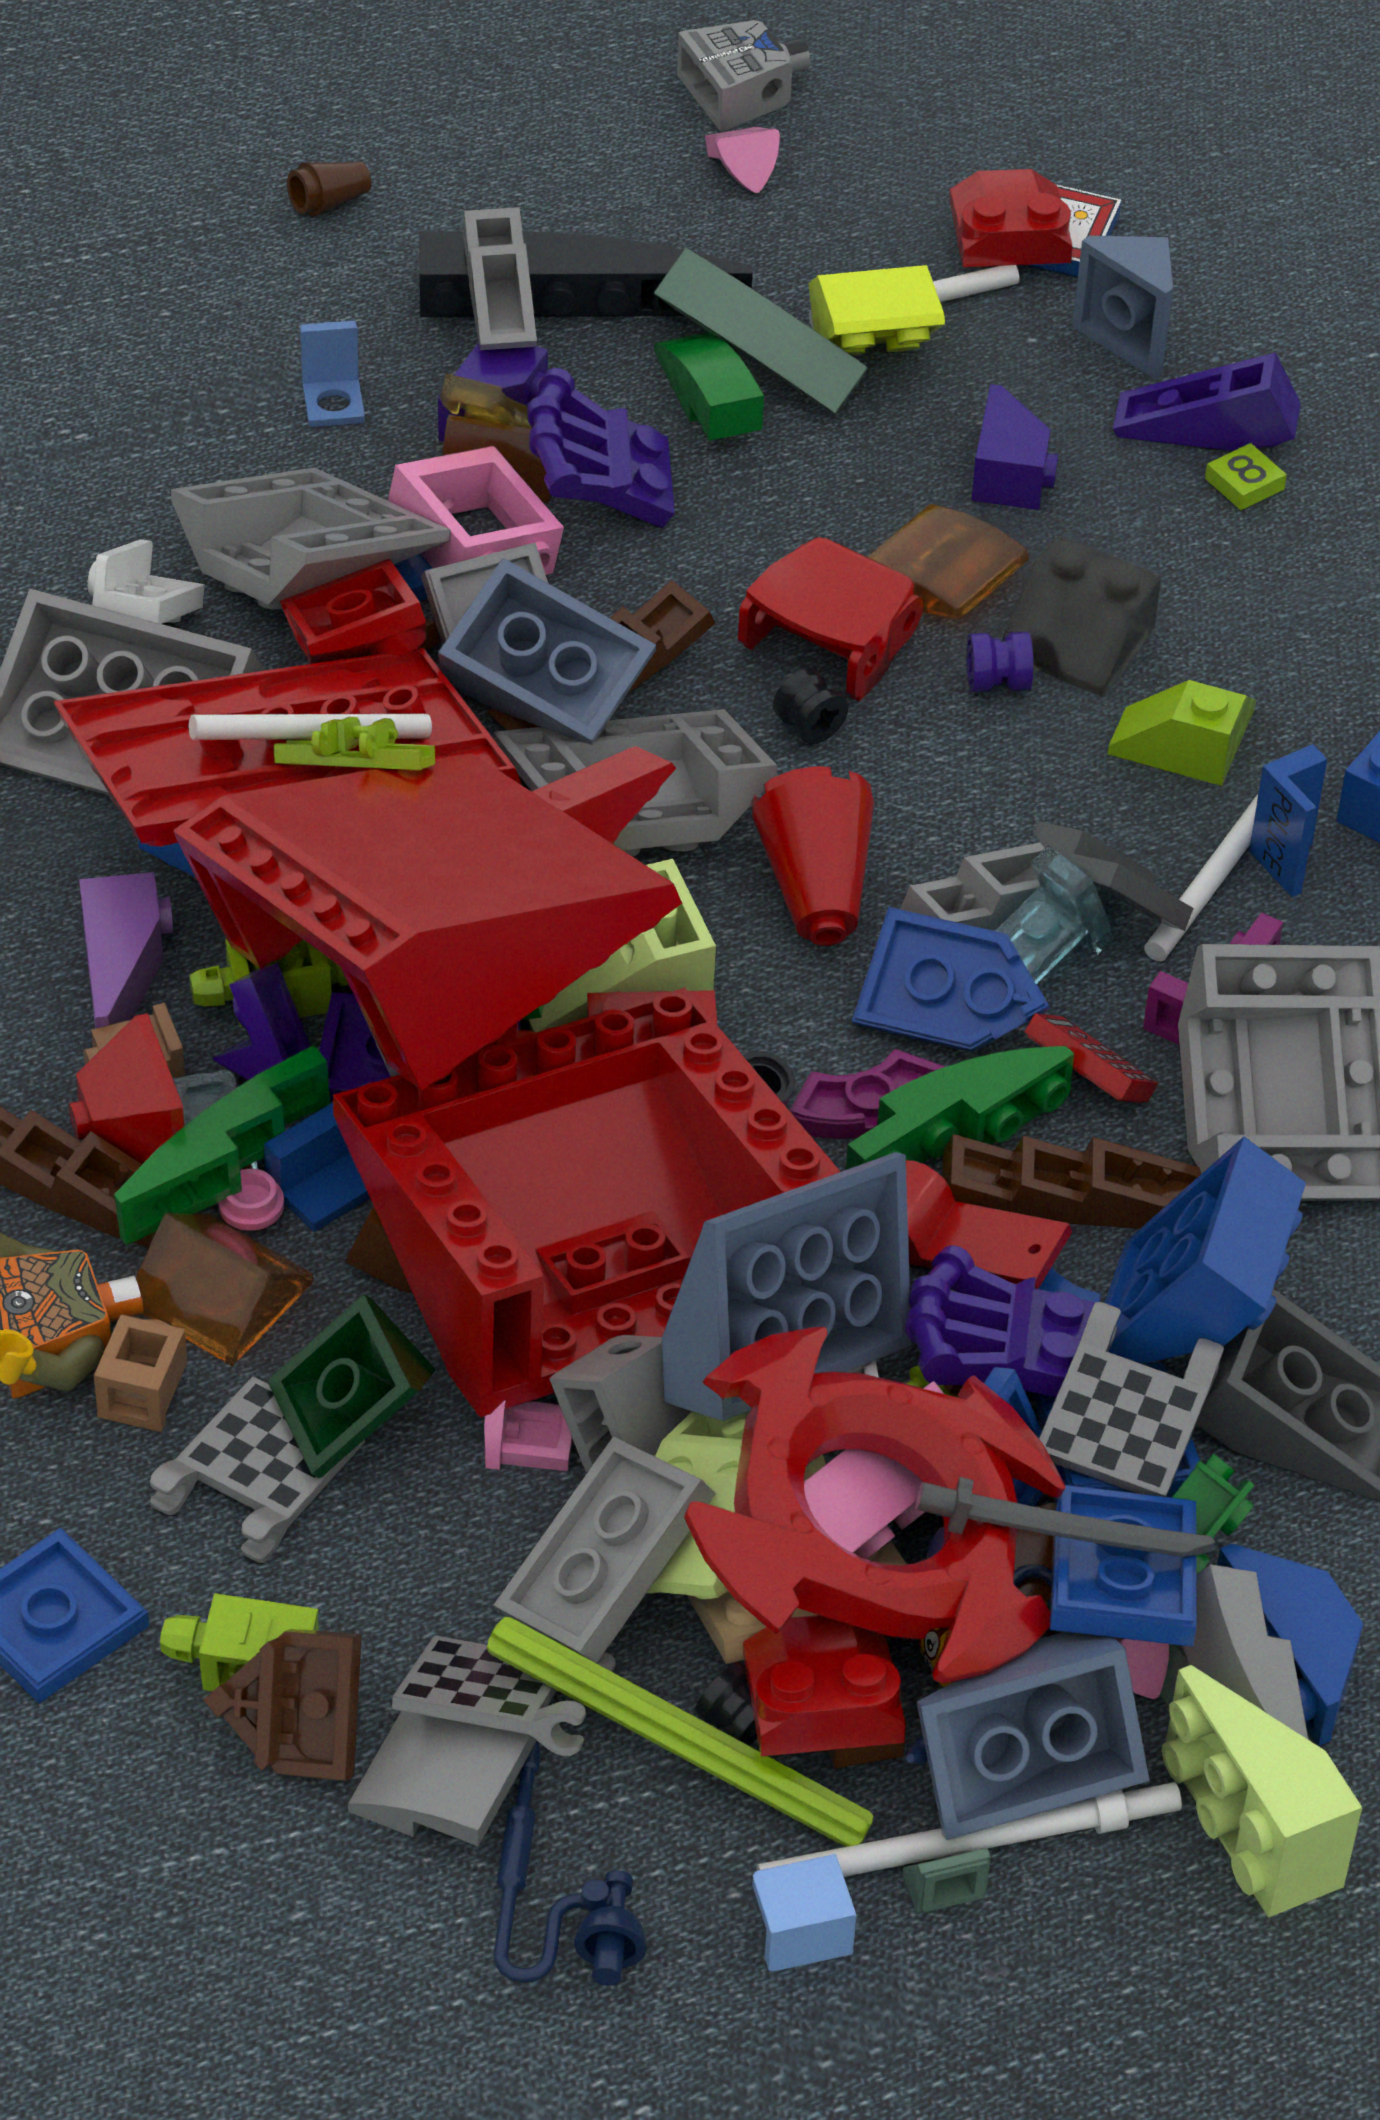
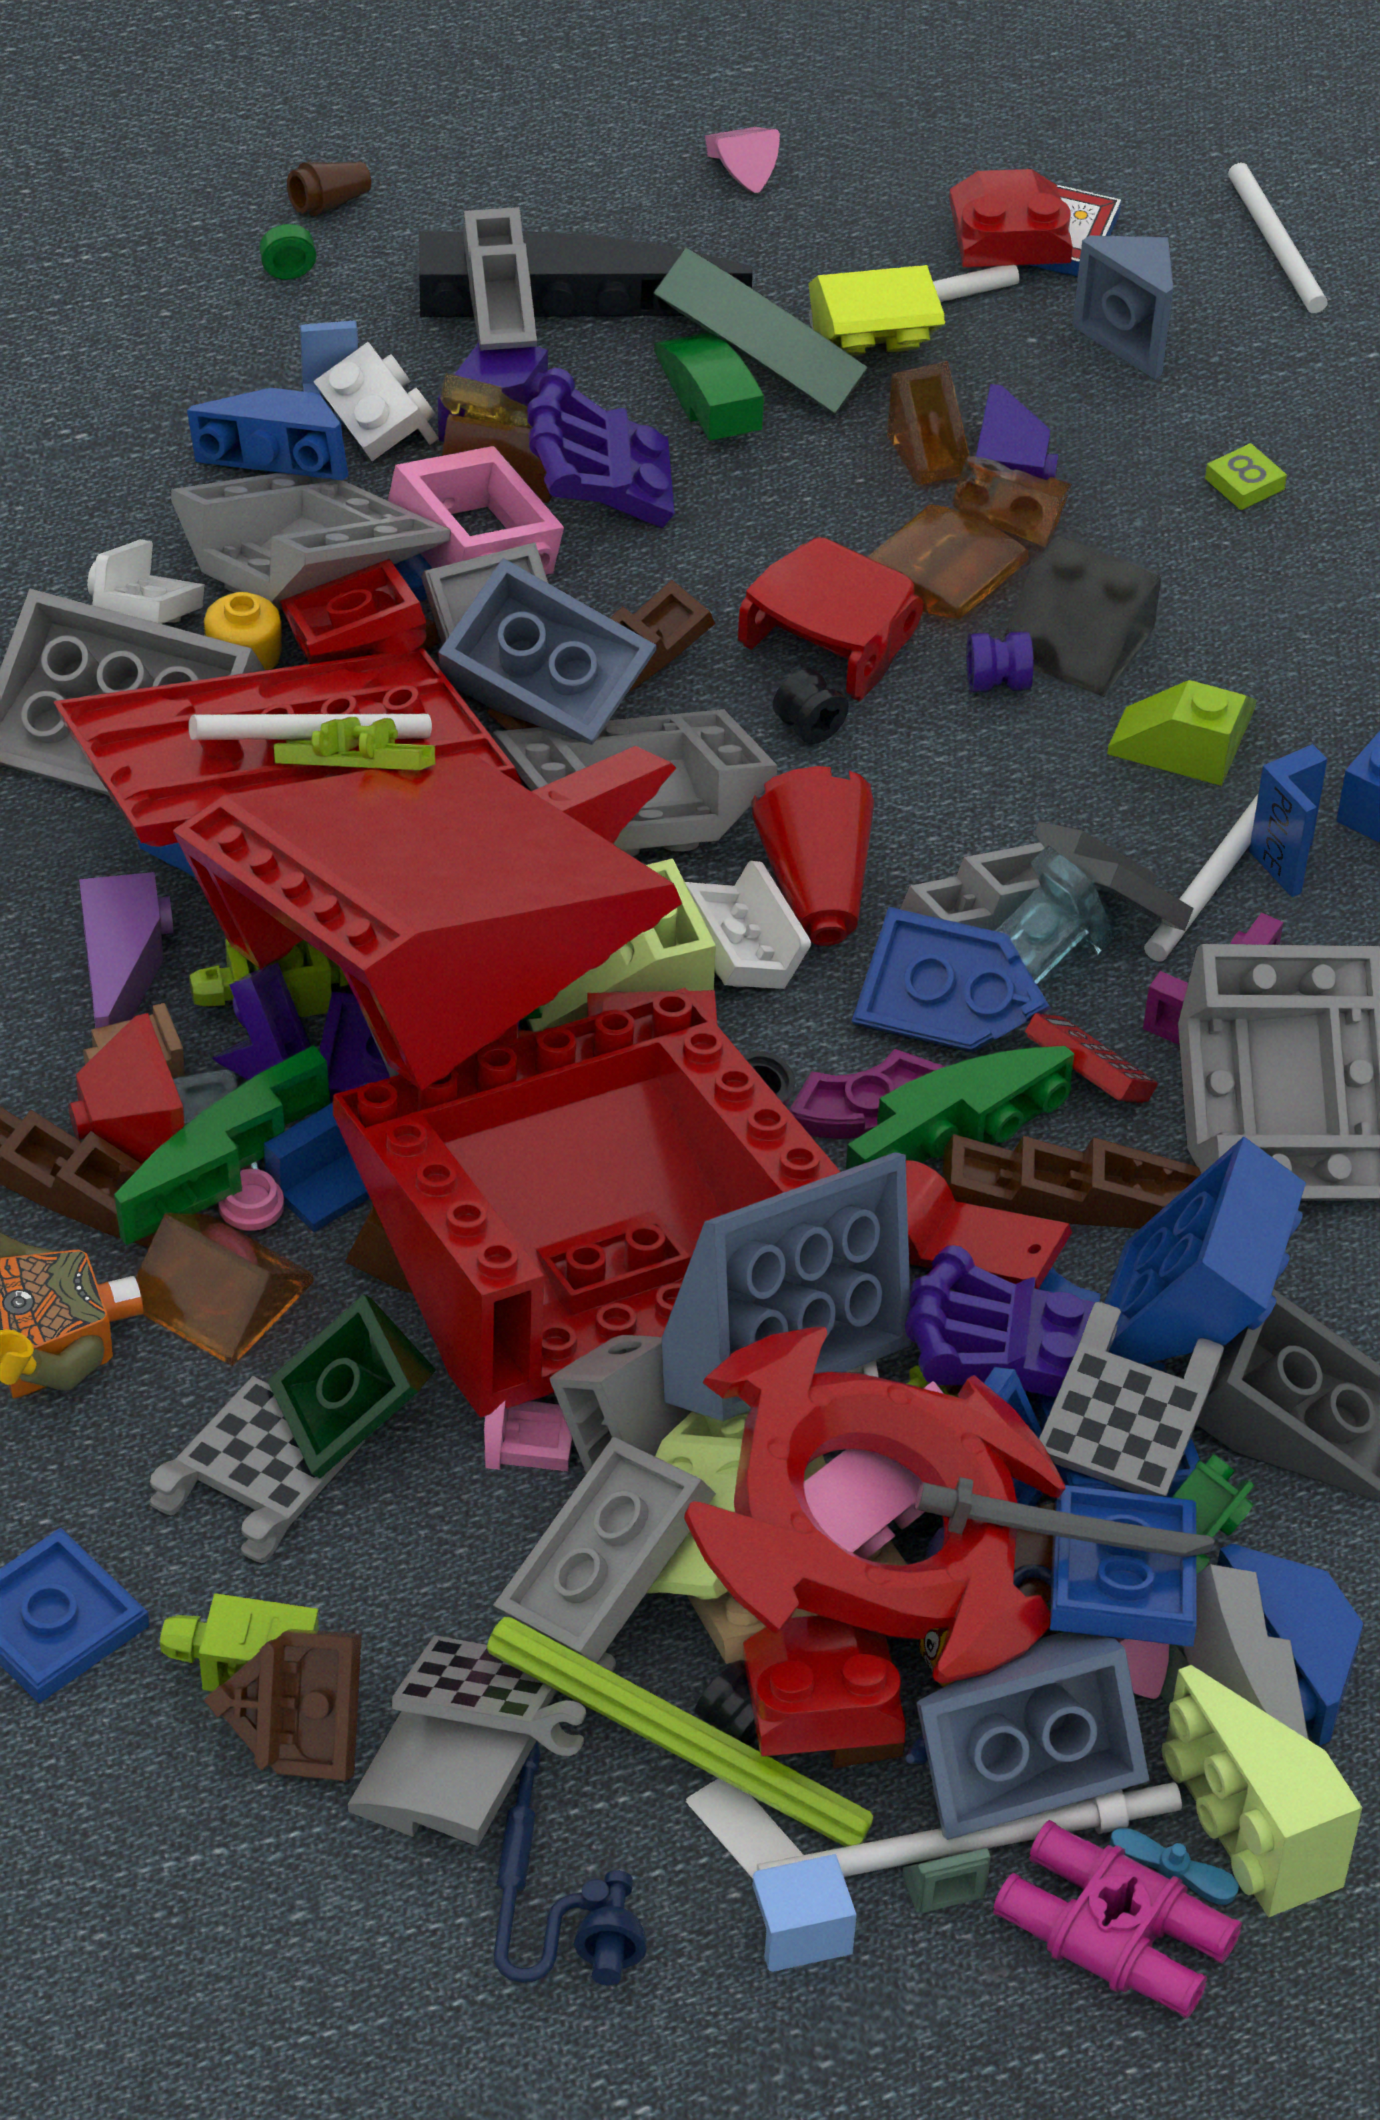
medium nougat brick [94,1314,187,1432] -> none
light grey torso [677,20,810,132] -> none
dark purple slope [1113,352,1301,451] -> none
none -> blue slope [187,388,348,481]
none -> yellow head [204,592,282,670]
none -> green tile [259,224,316,279]
none -> white bracket [314,342,439,461]
none -> white bracket [685,861,811,989]
none -> white sticker [686,1778,803,1879]
none -> clear orange slope [887,361,972,486]
none -> clear orange leg [952,456,1072,547]
none -> dark pink pin [993,1820,1242,2019]
none -> dark azure piece [1110,1828,1239,1905]
none -> white bar [1228,163,1328,313]

